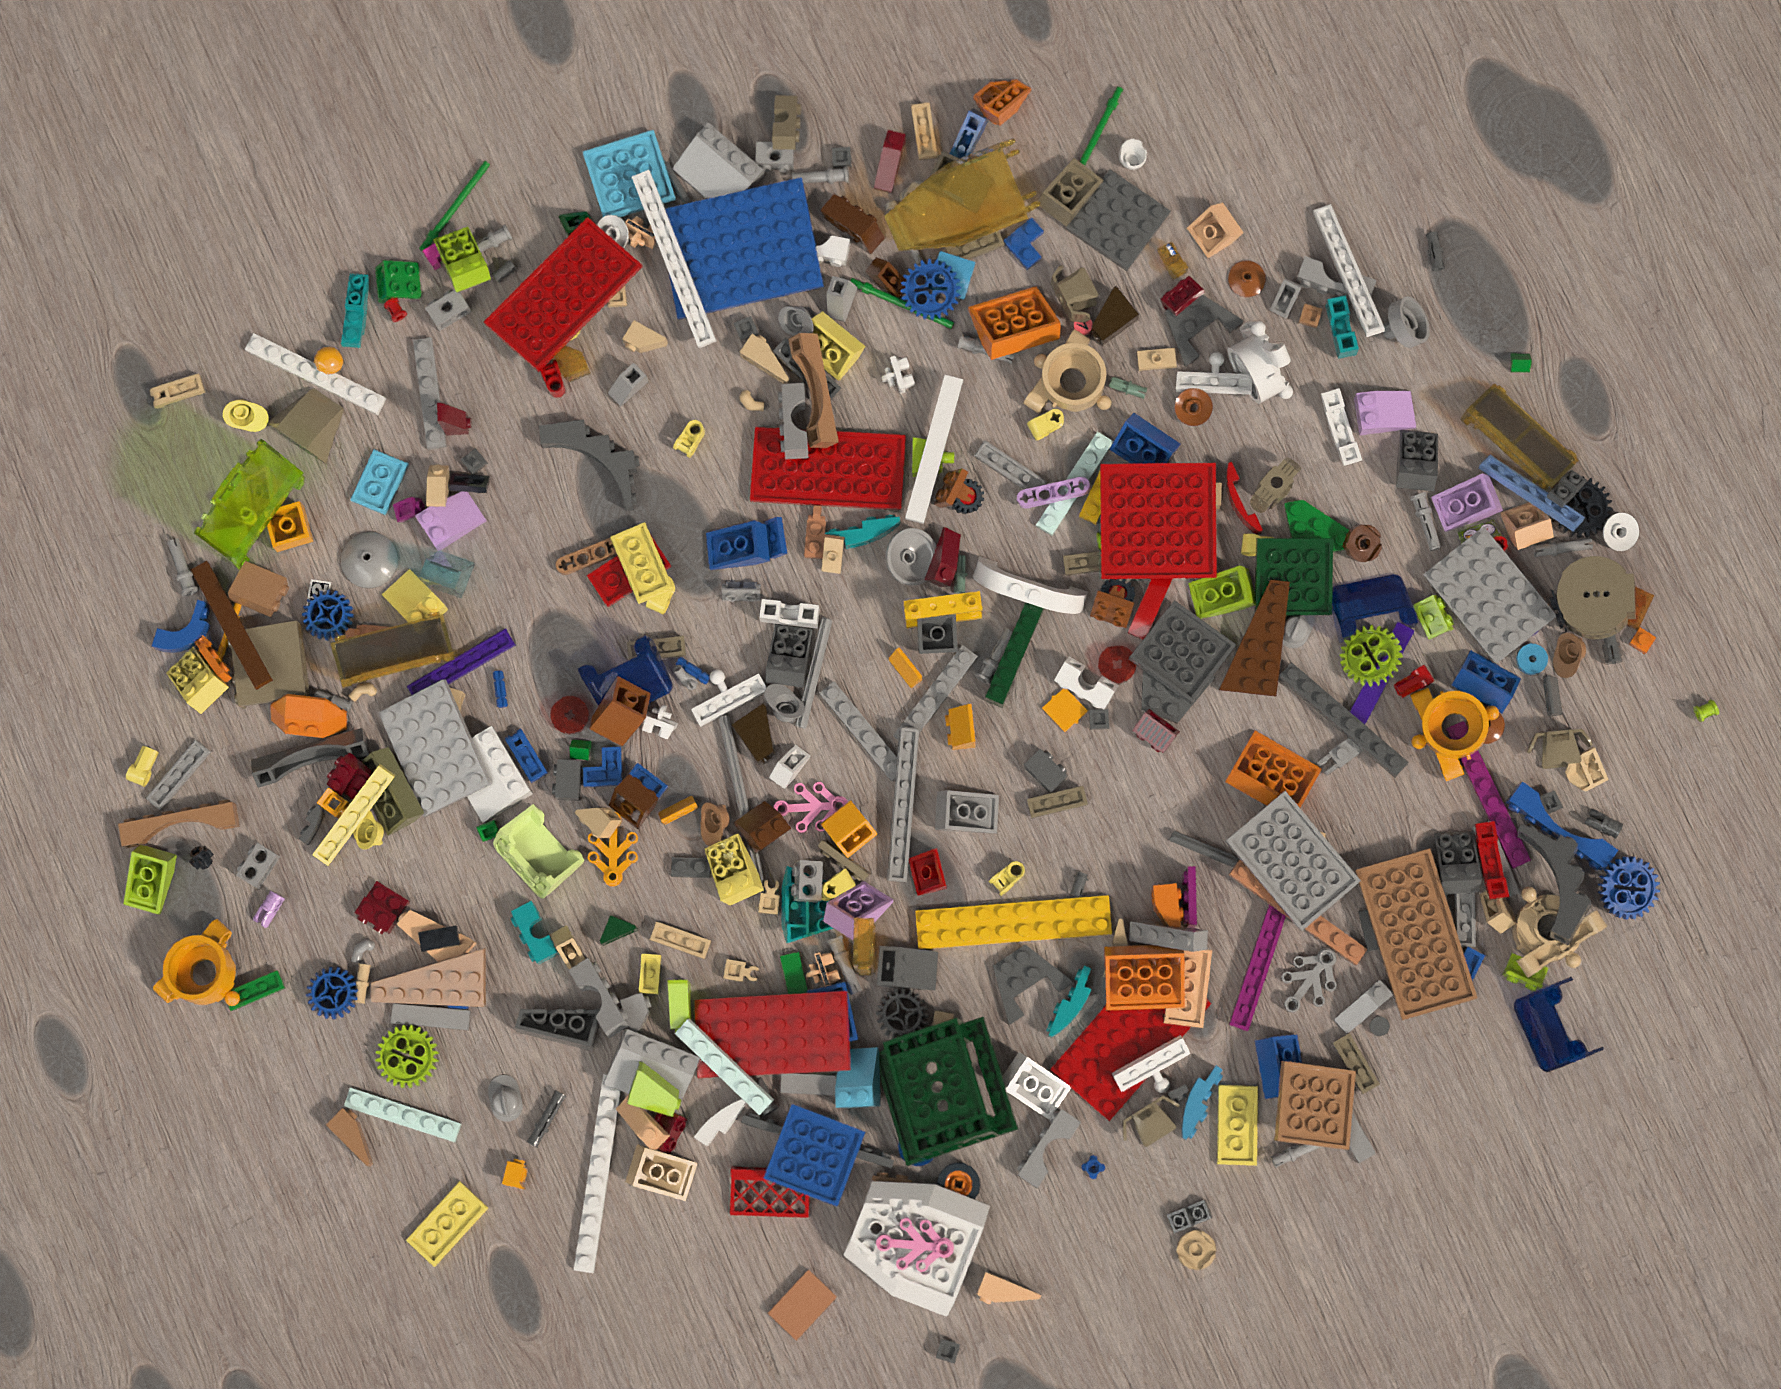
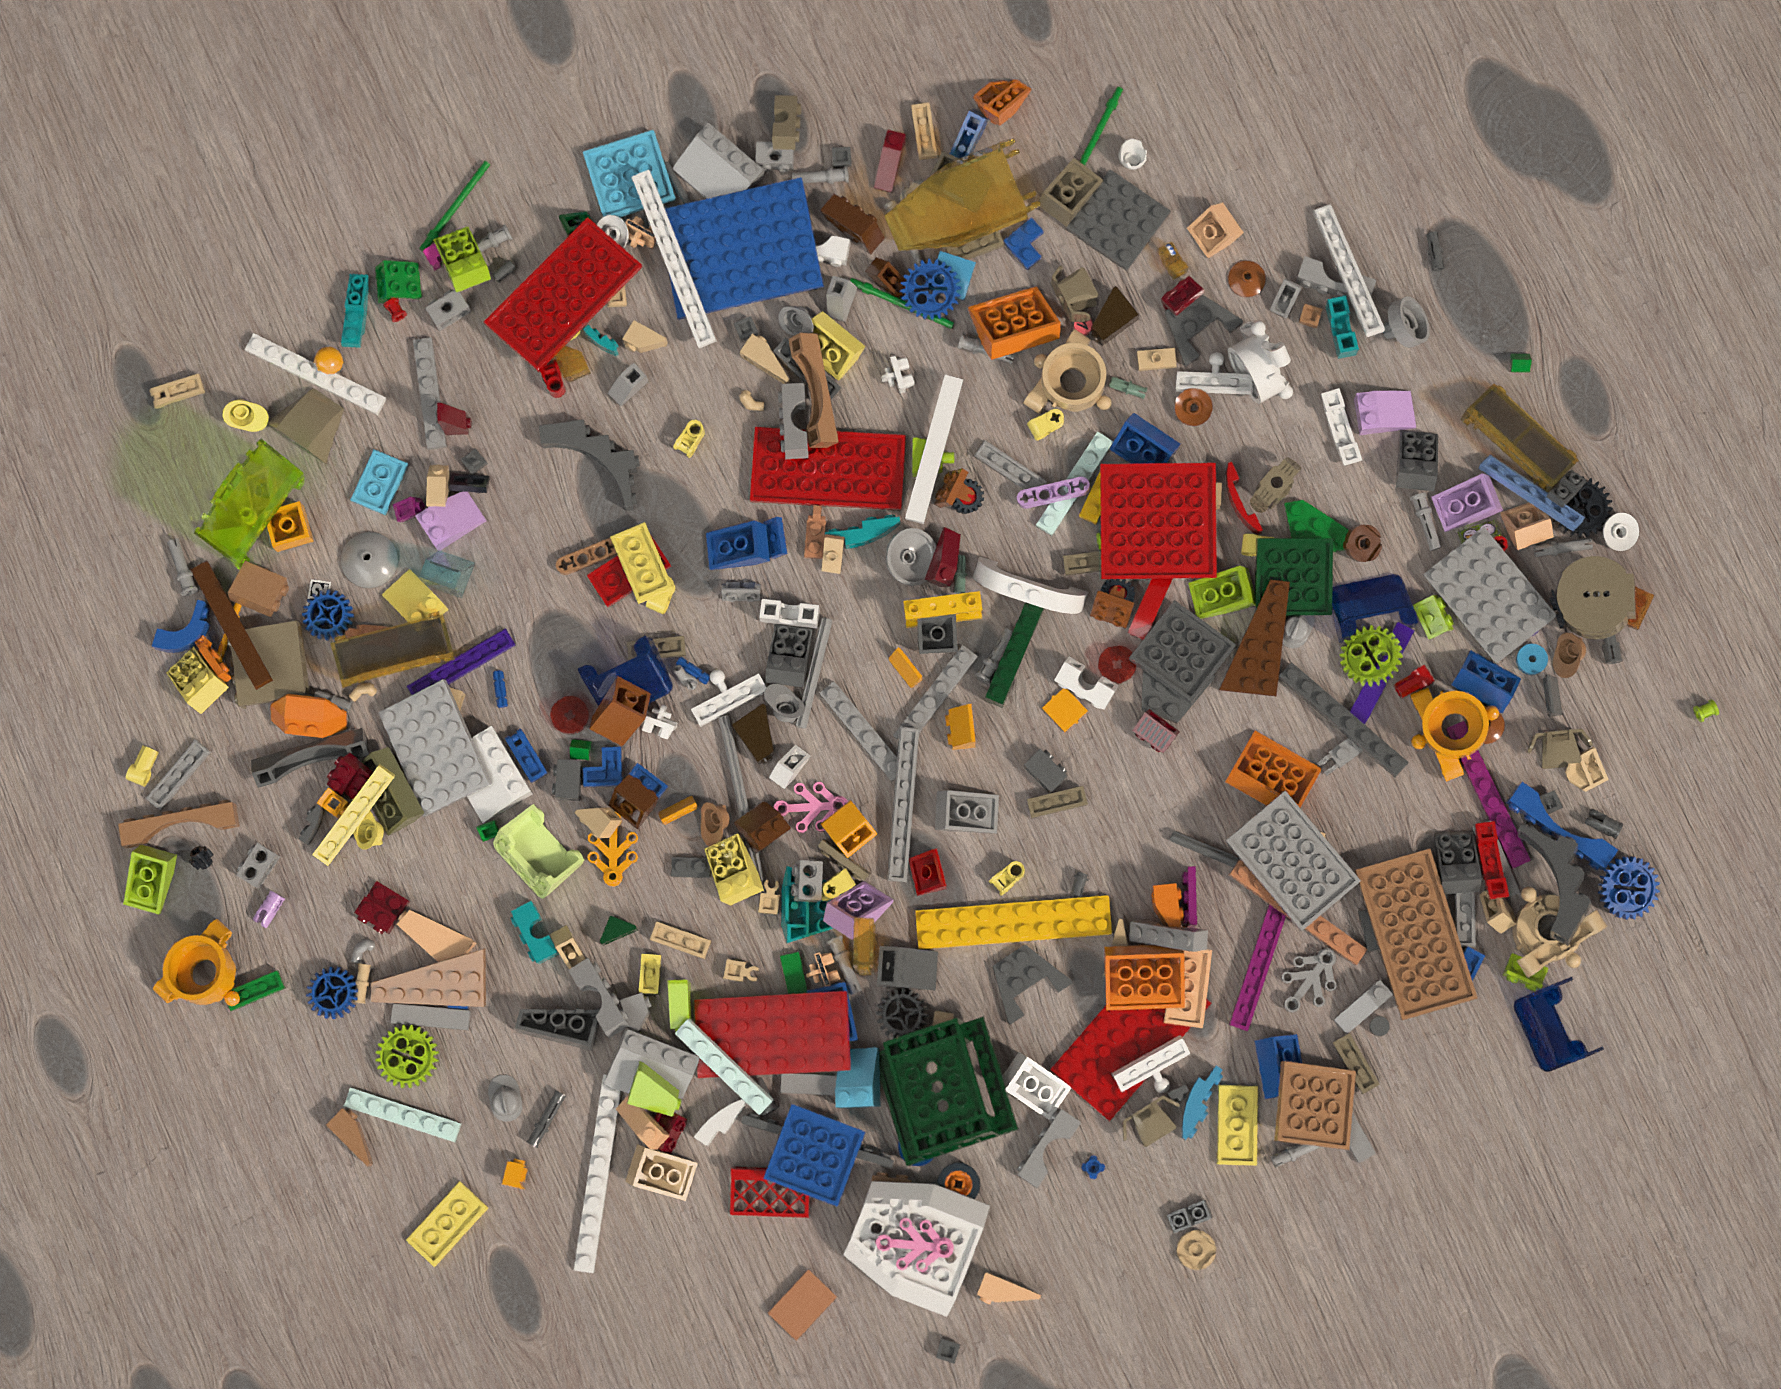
black plate [418,925,461,952] -> none
teal slope [1046,966,1092,1038] -> none
dark grey plate [1089,709,1109,730] -> none
orange plate [1629,627,1656,654] -> none
none -> teal slope [583,325,619,356]

